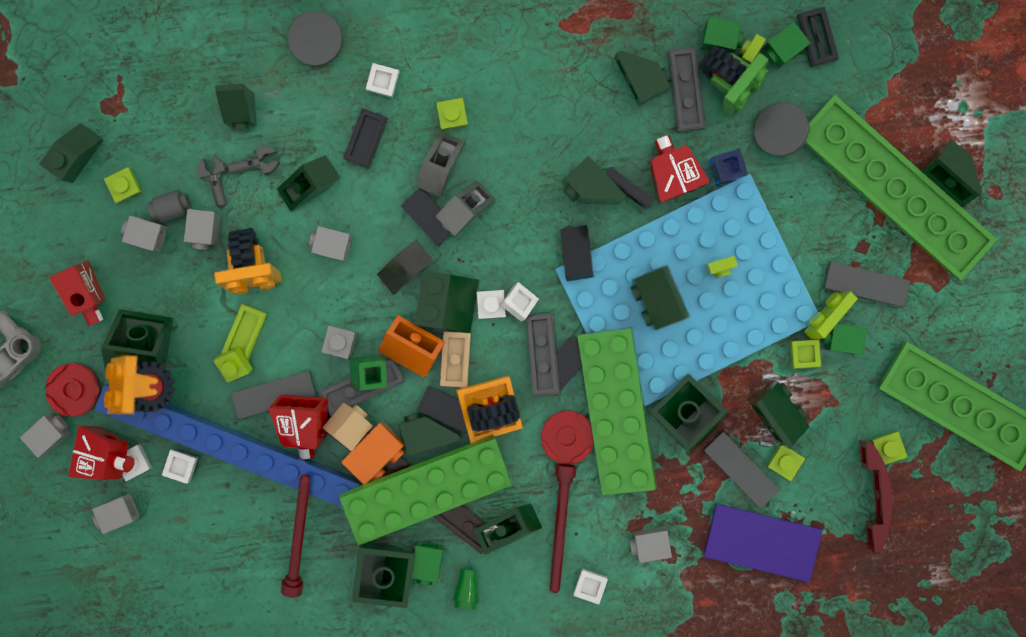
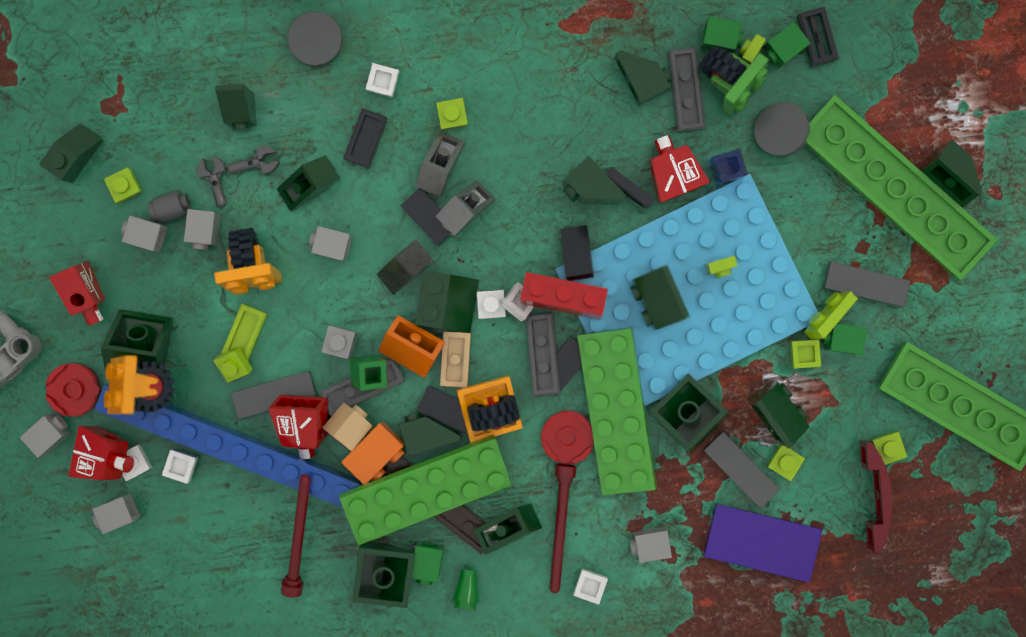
none -> red brick [520,272,608,320]

